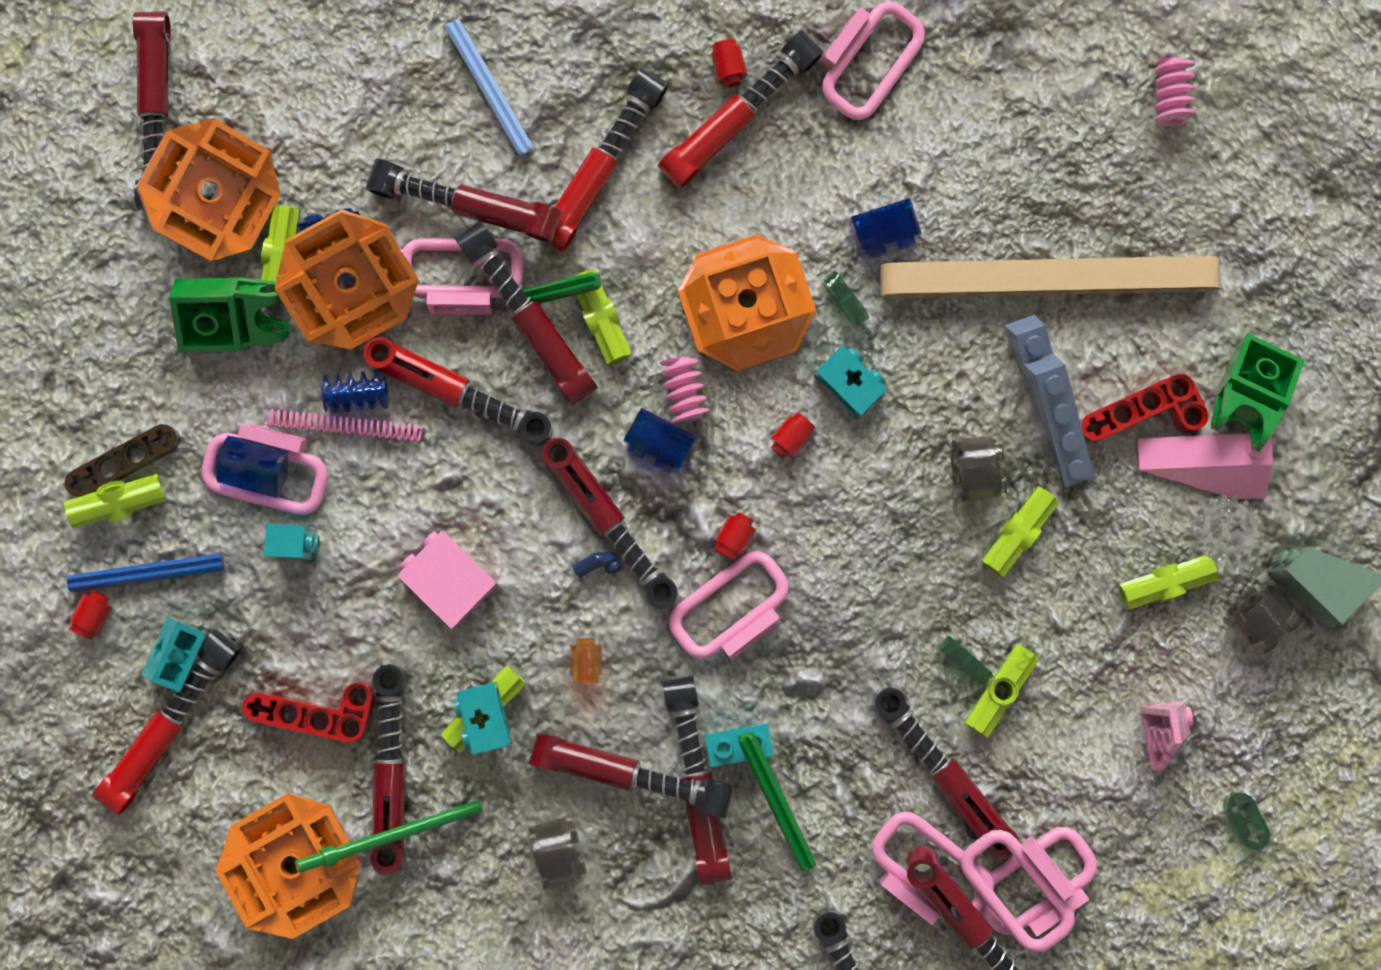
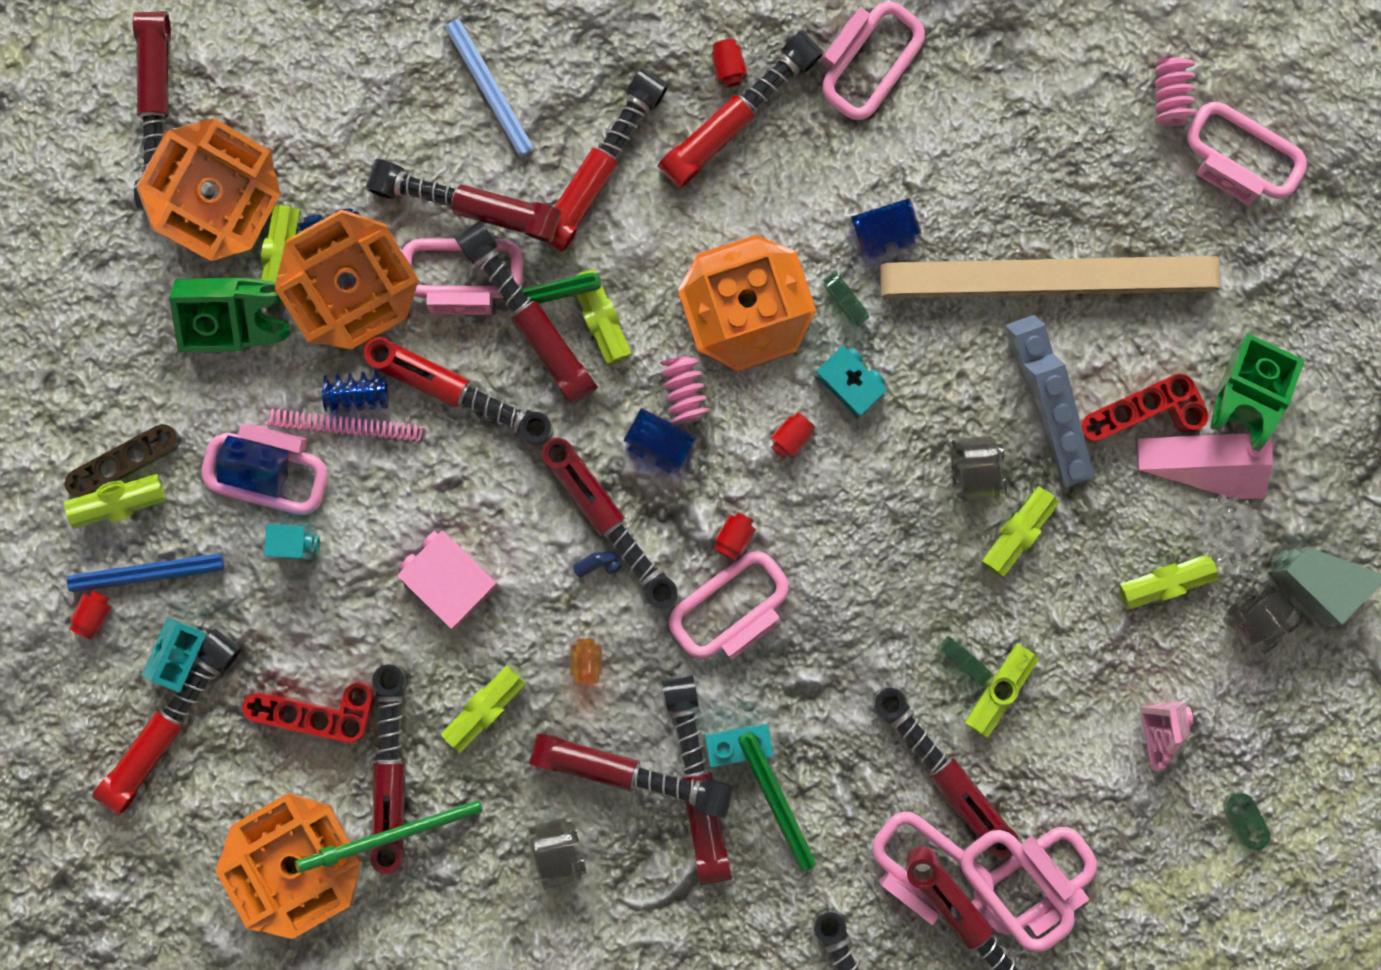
teal brick [453,681,513,755] -> none
none -> bright pink bar [1186,102,1307,206]

